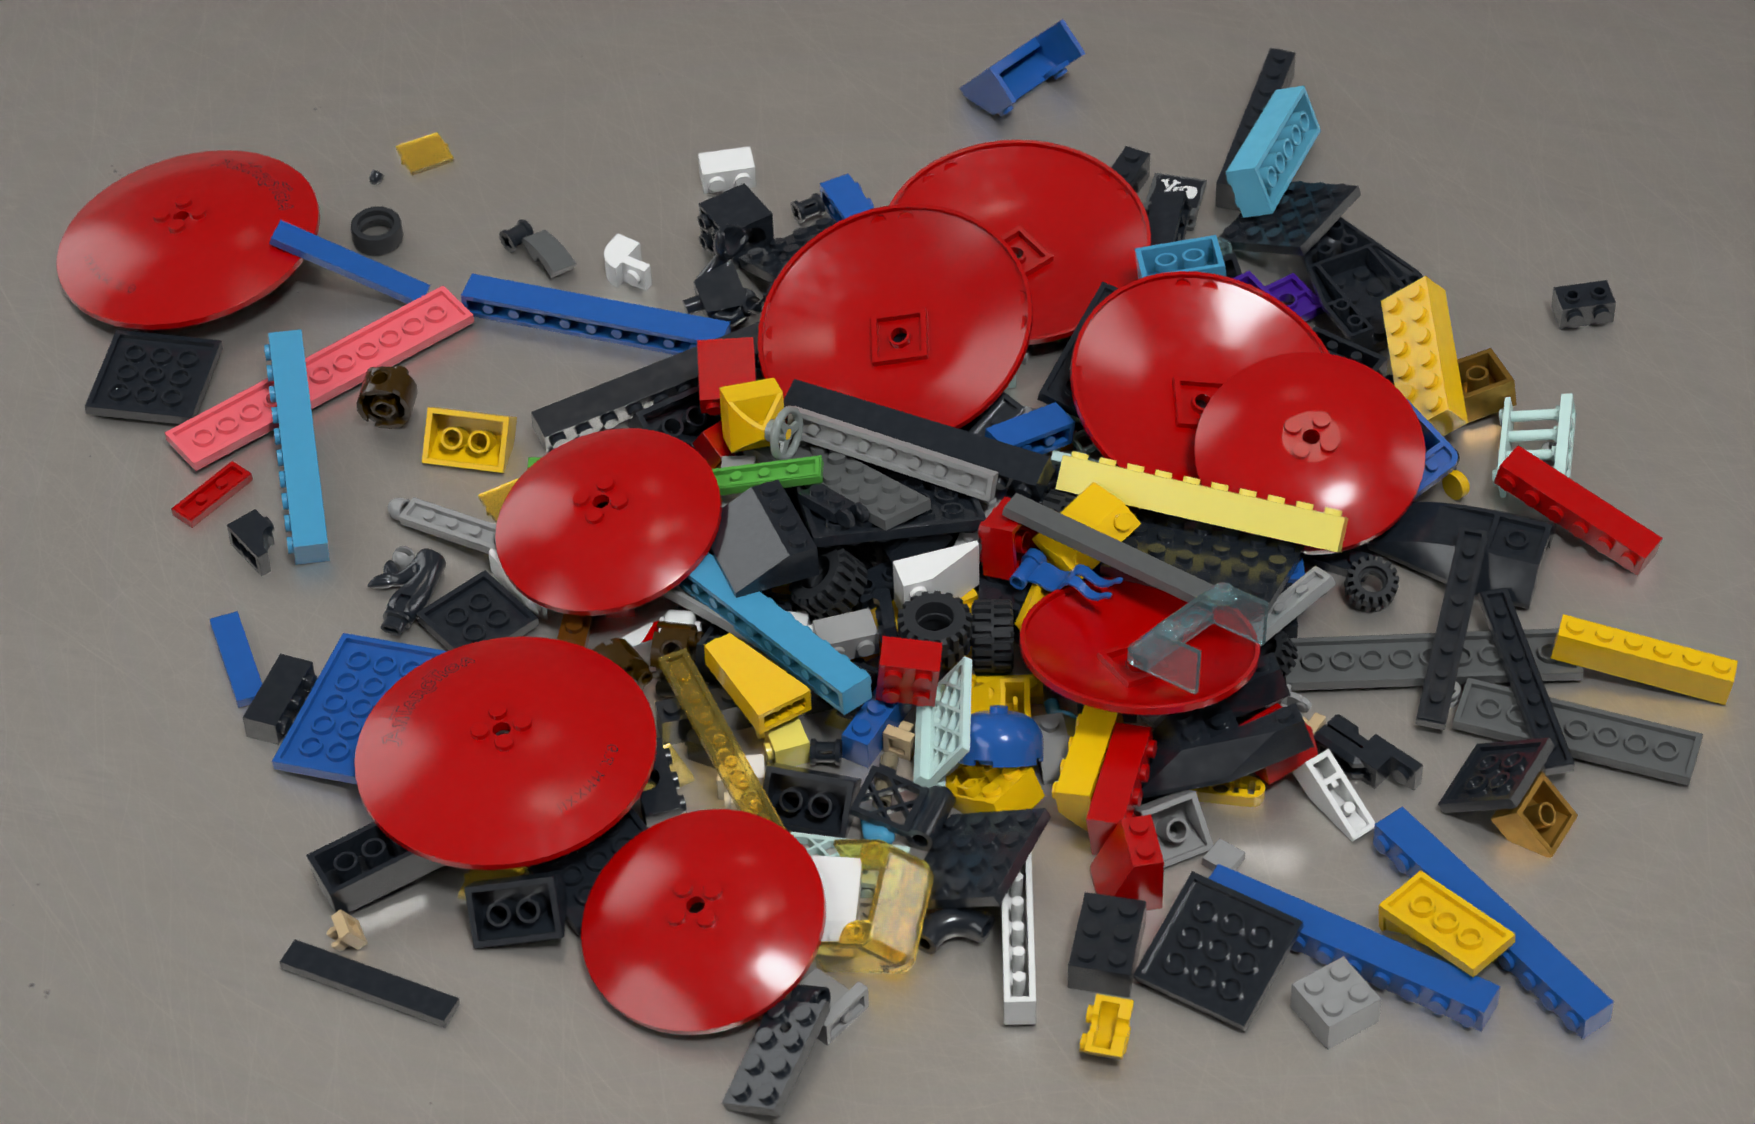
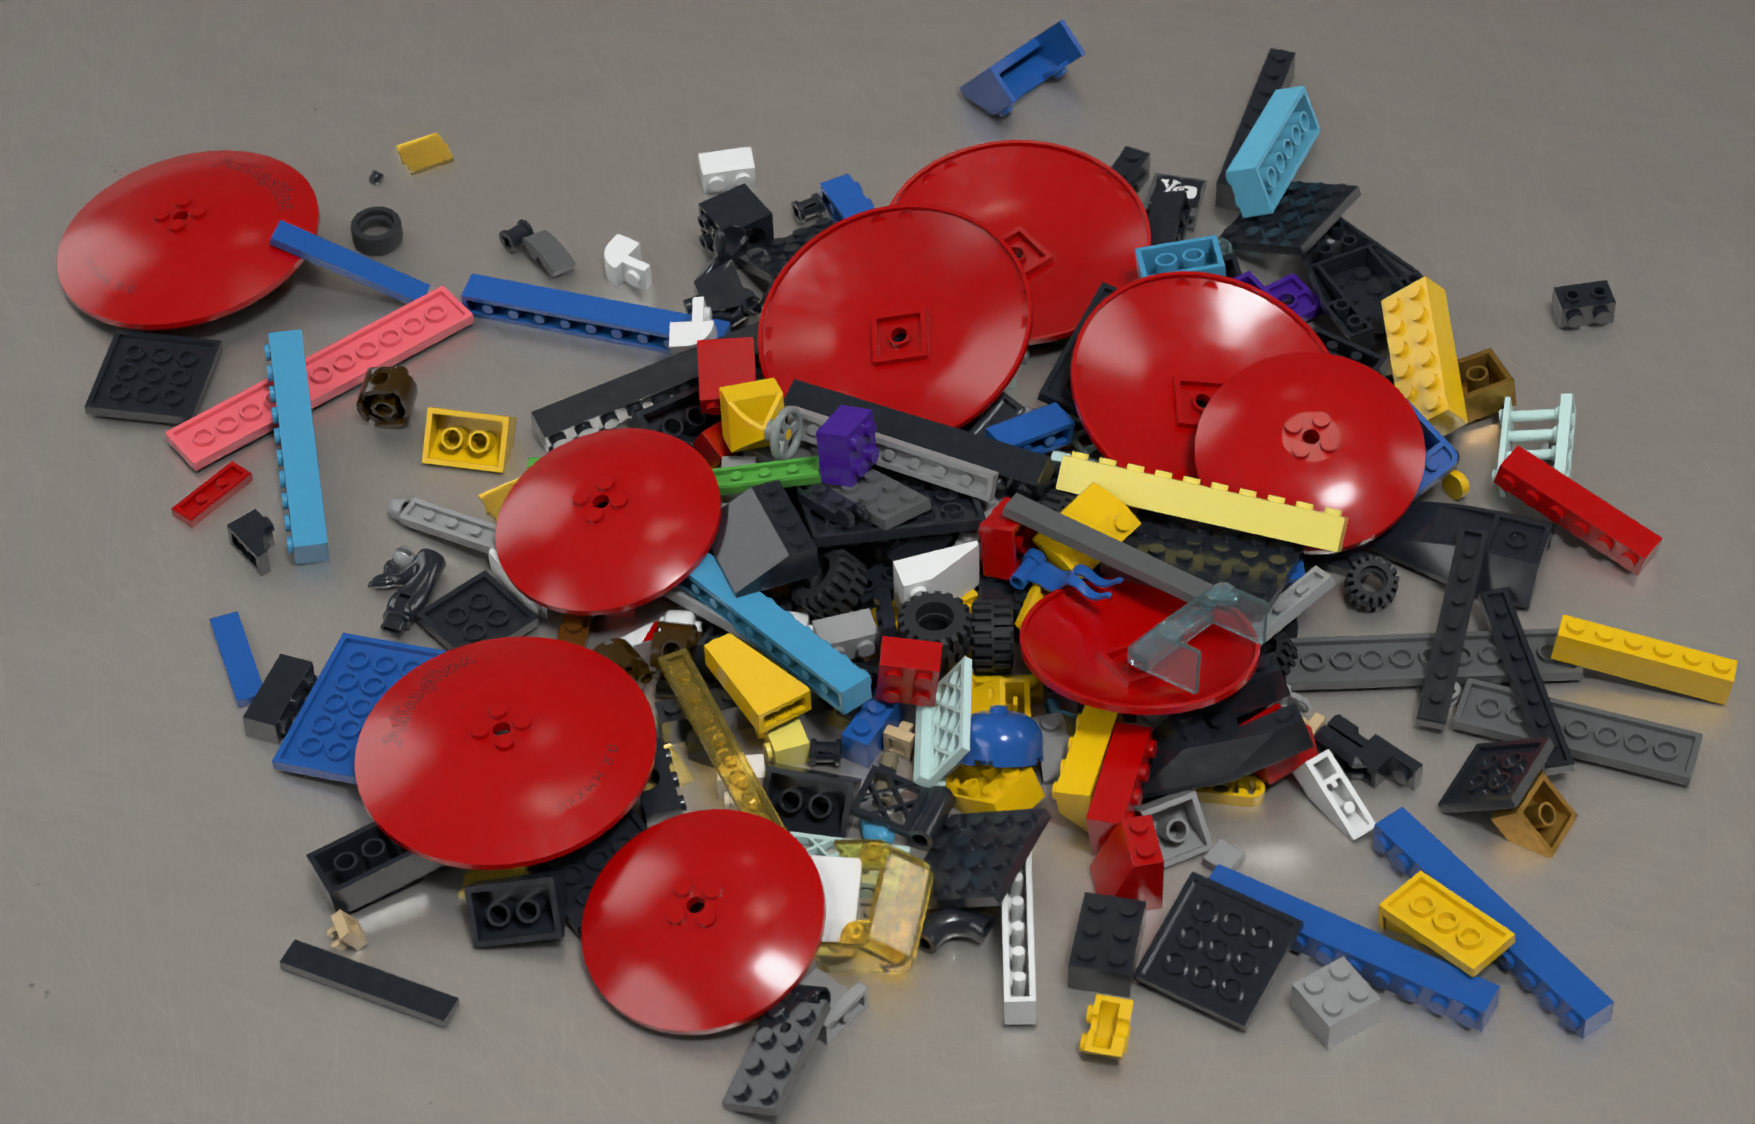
none -> white brick [669,297,718,356]
none -> dark purple brick [816,405,879,487]

